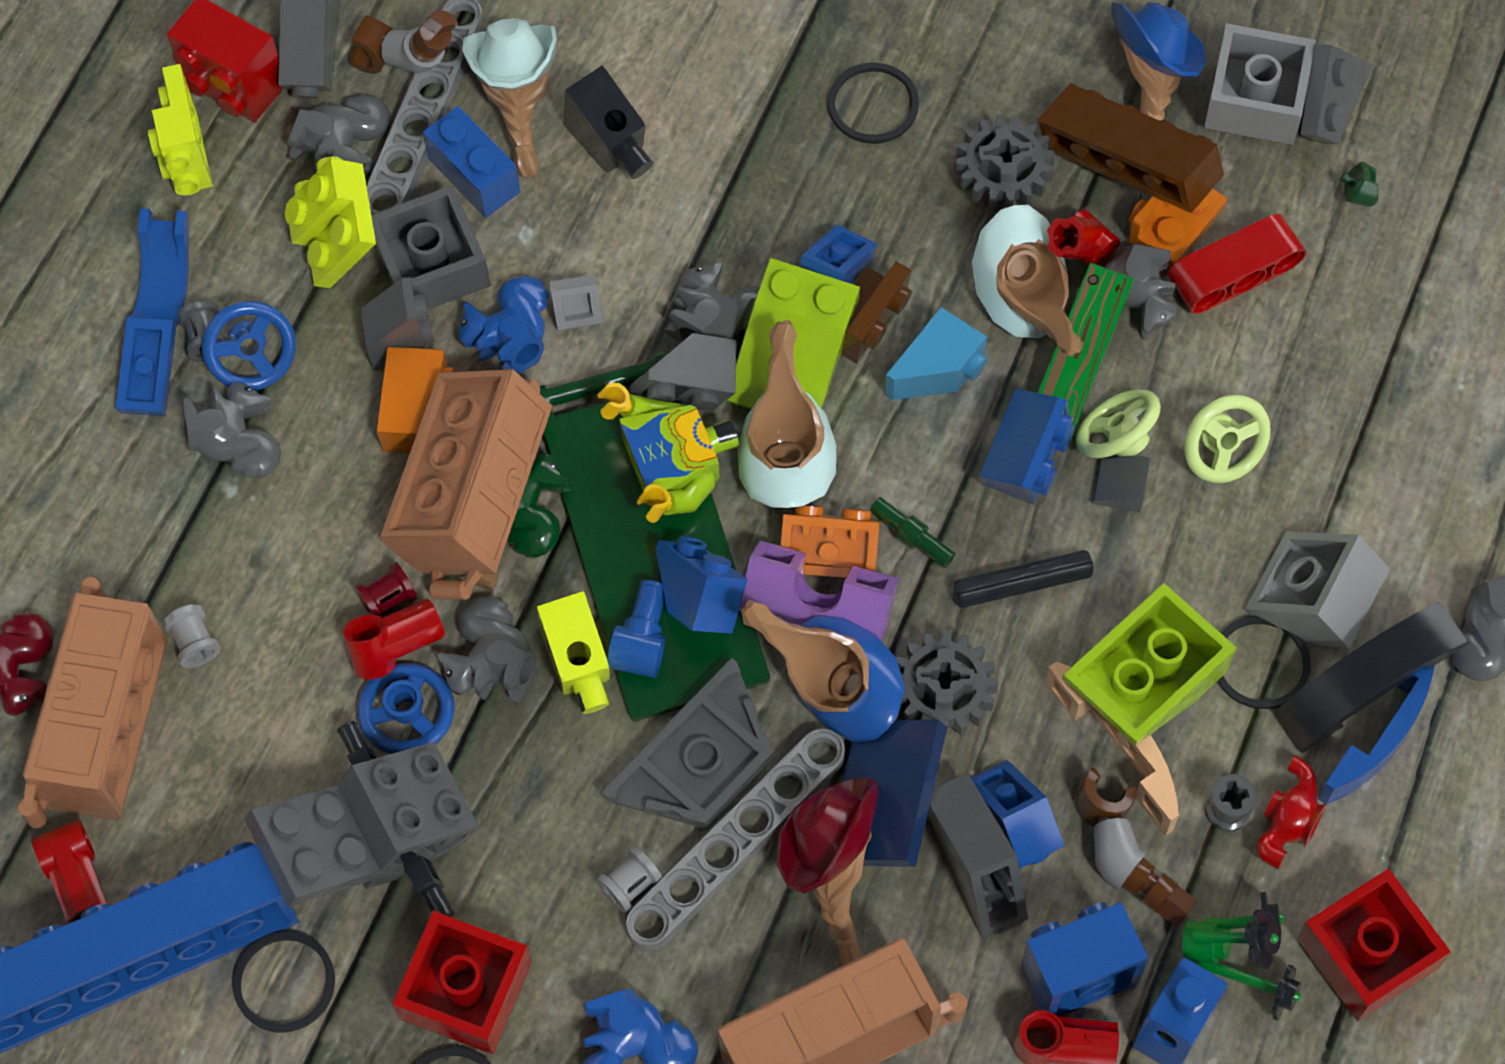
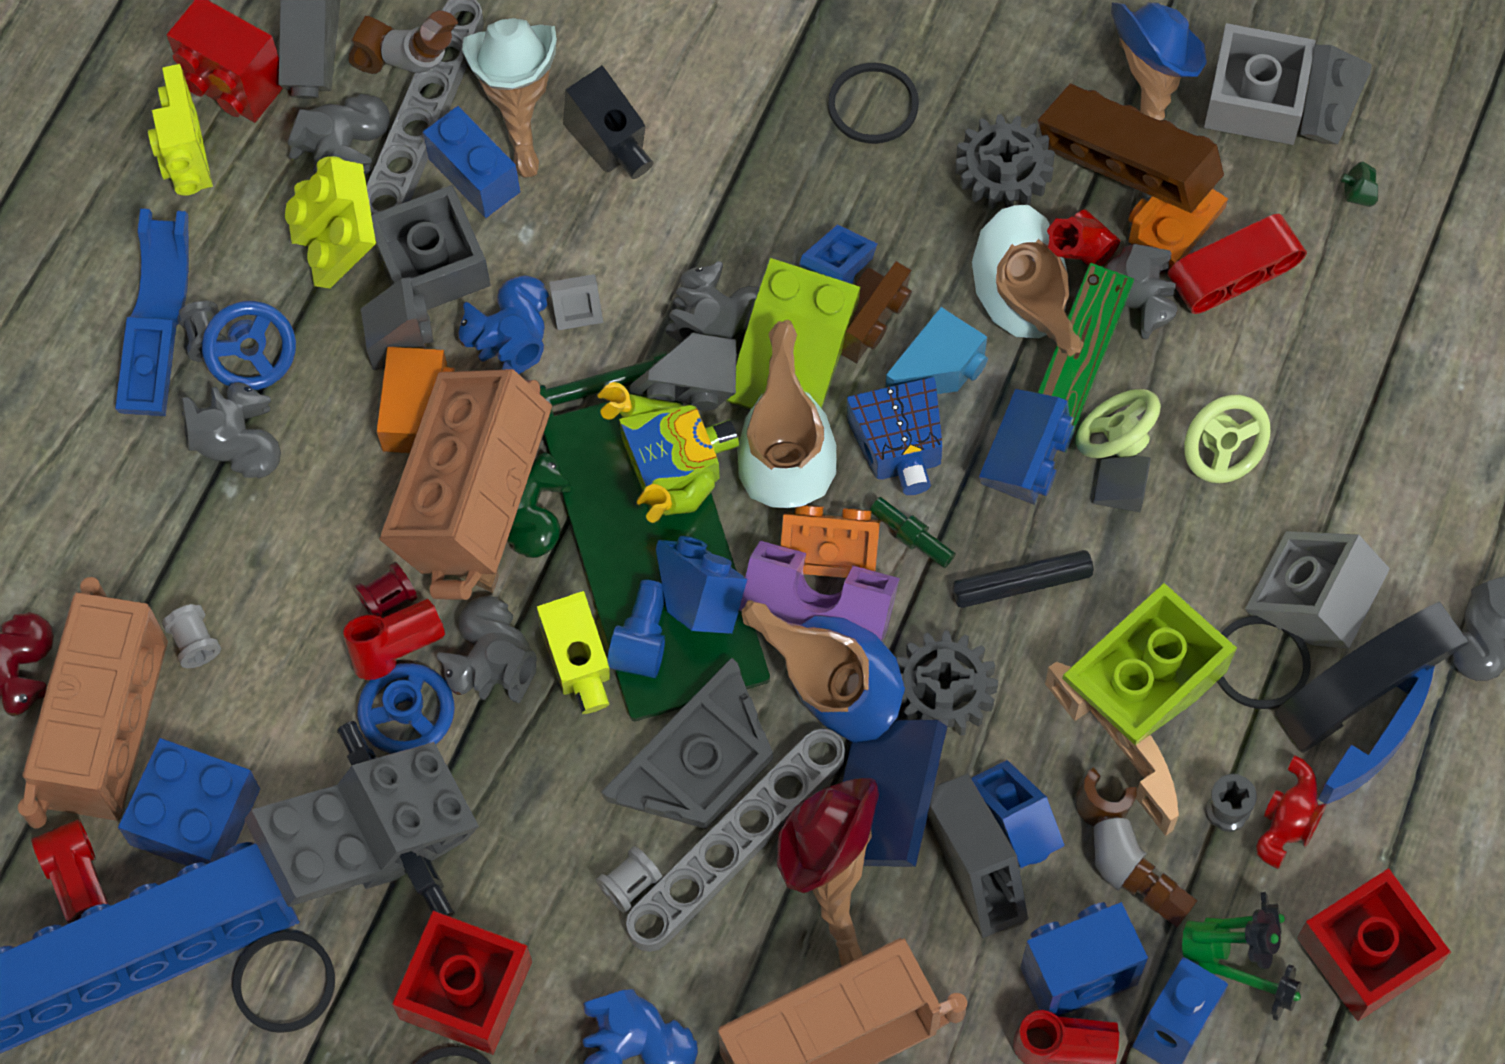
none -> blue brick [118,738,260,866]
none -> blue torso [846,377,943,495]

